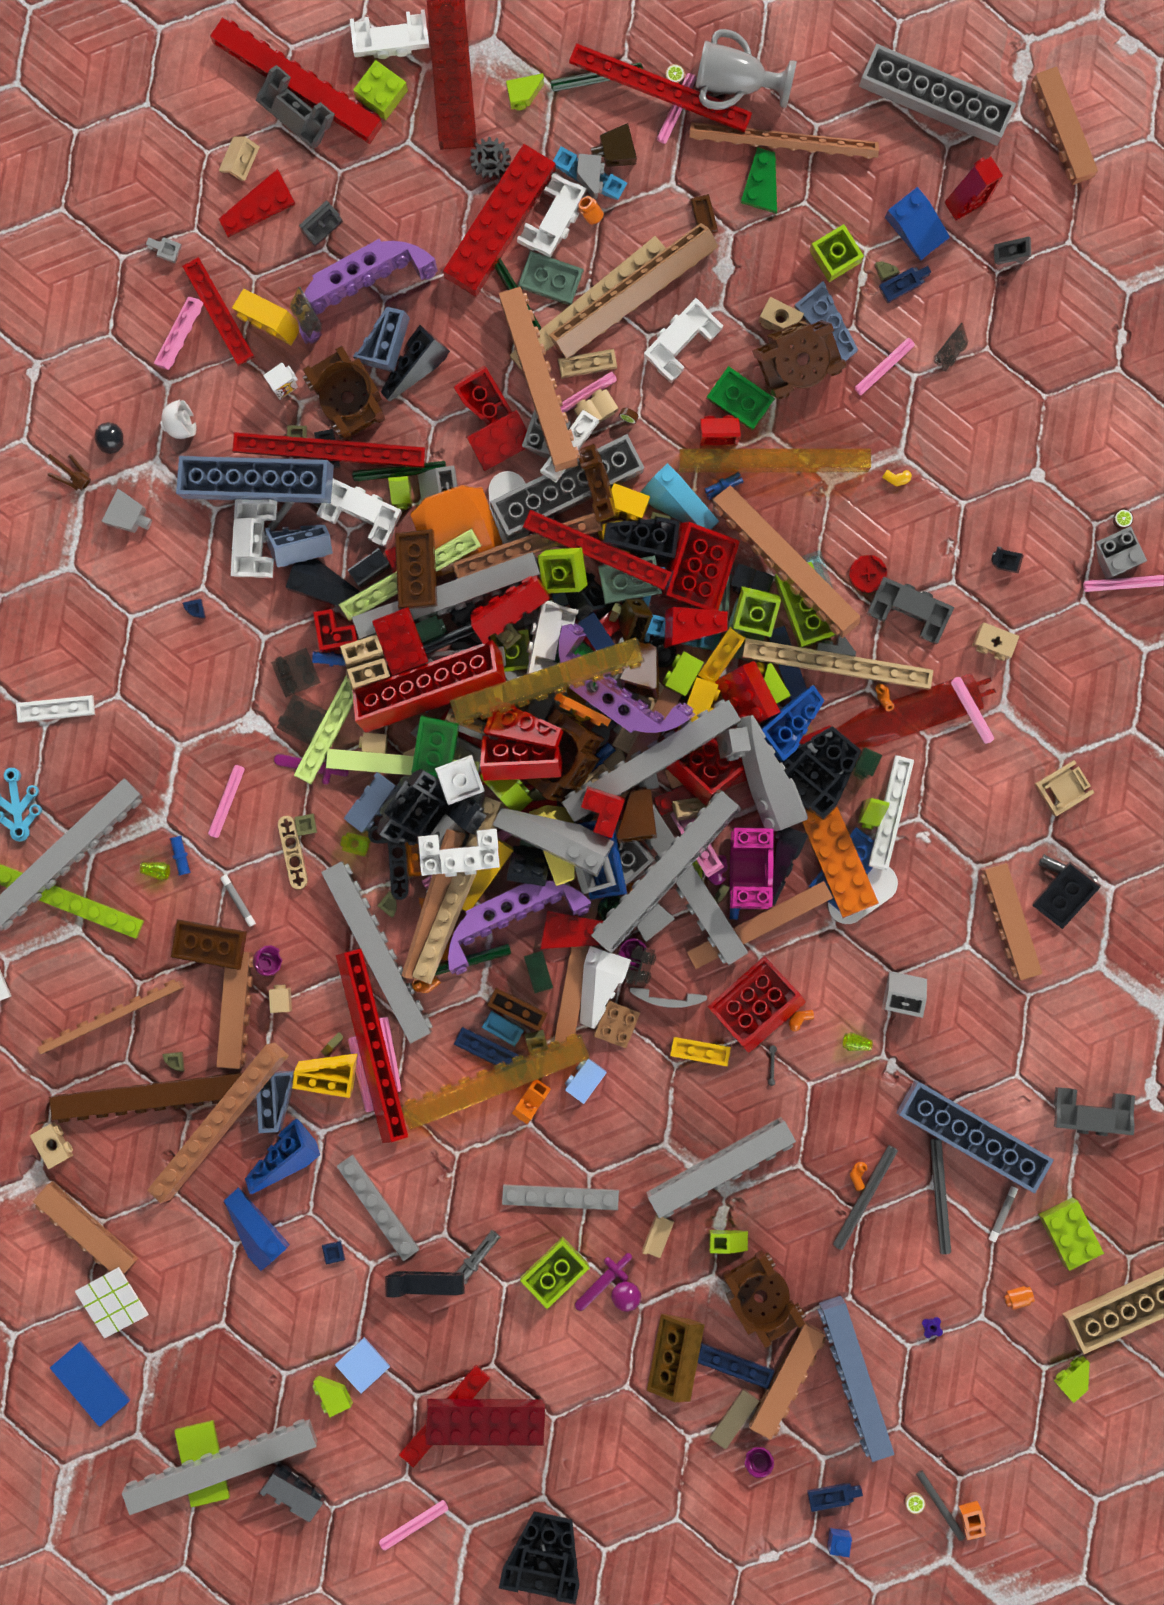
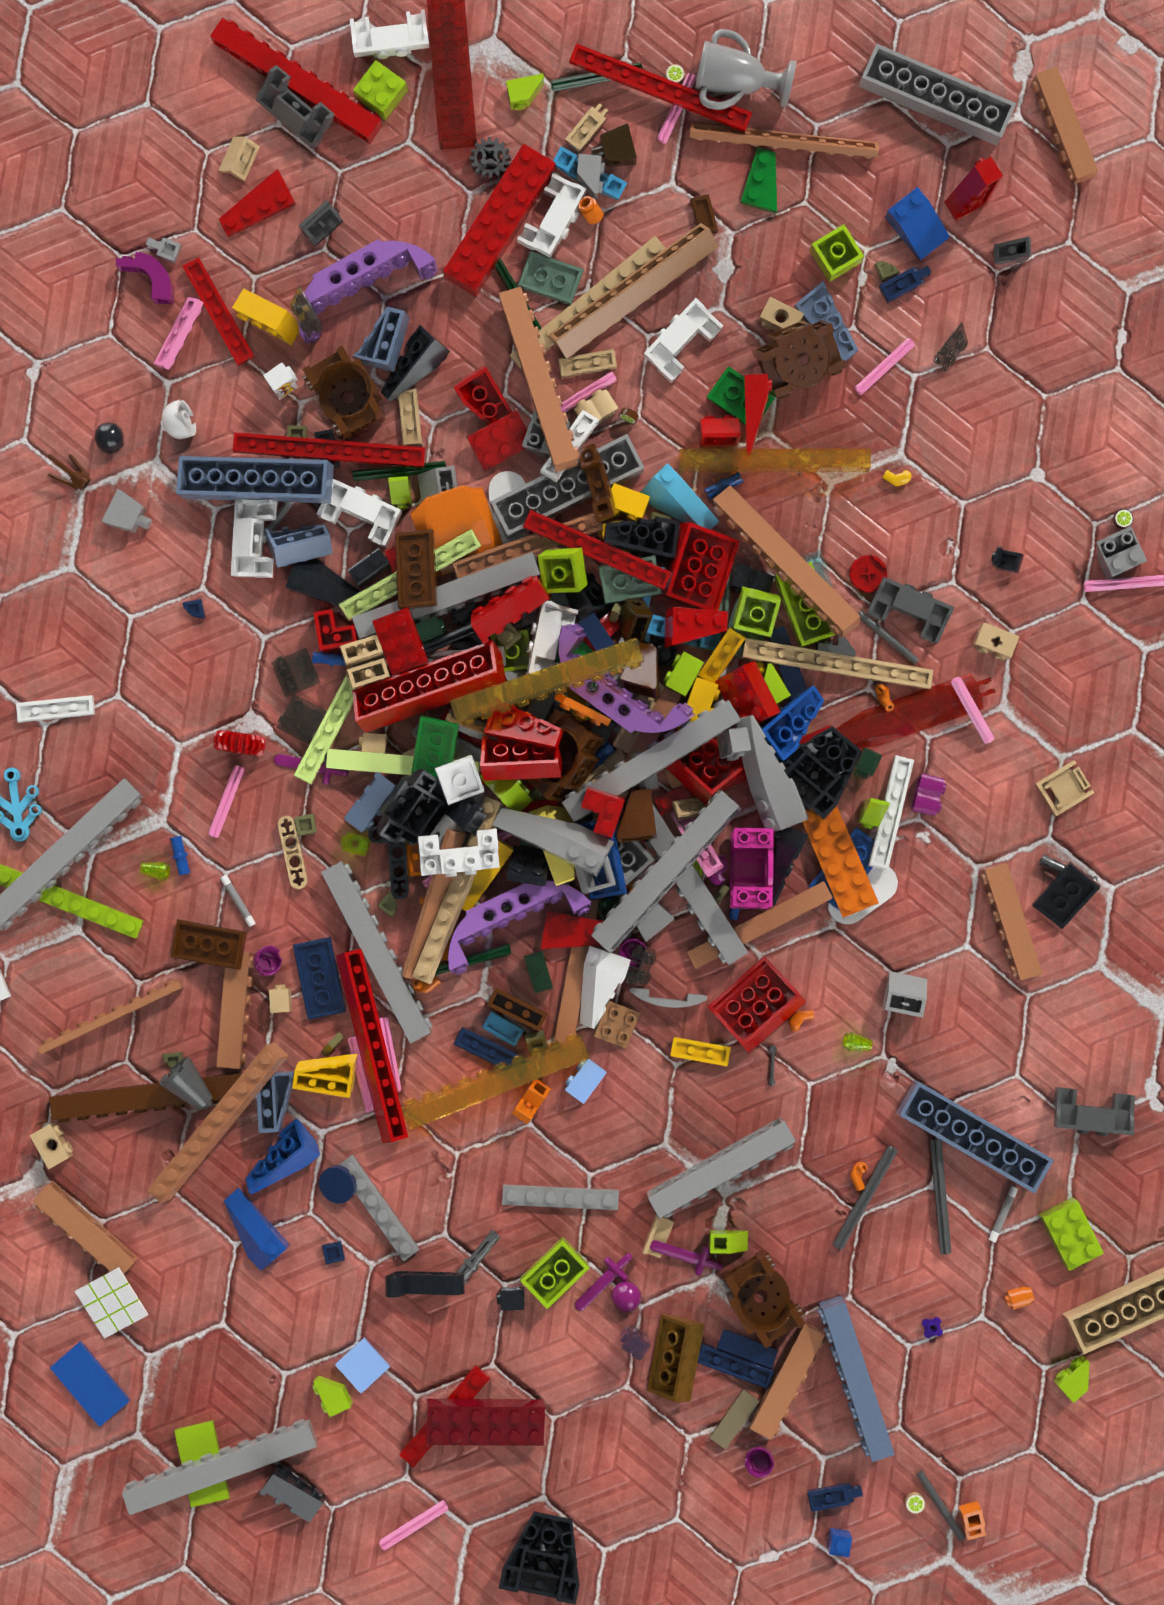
none -> magenta arch [115,252,174,305]
none -> dark grey cone [159,1056,213,1110]
none -> red gear [213,730,266,756]
none -> dark blue tile [293,937,346,1020]
none -> dark blue tile [319,1165,357,1204]
none -> tan tile [398,388,423,446]
none -> black brick [497,1287,525,1311]
none -> tan hinge [565,103,609,153]
none -> clear purple brick [620,1324,650,1361]
none -> magenta sword [650,1240,722,1275]
none -> dark blue tile [717,1328,778,1368]
none -> red wedge [744,374,772,456]
none -> dark grey bar [858,610,919,665]
none -> magenta brick [911,773,946,816]

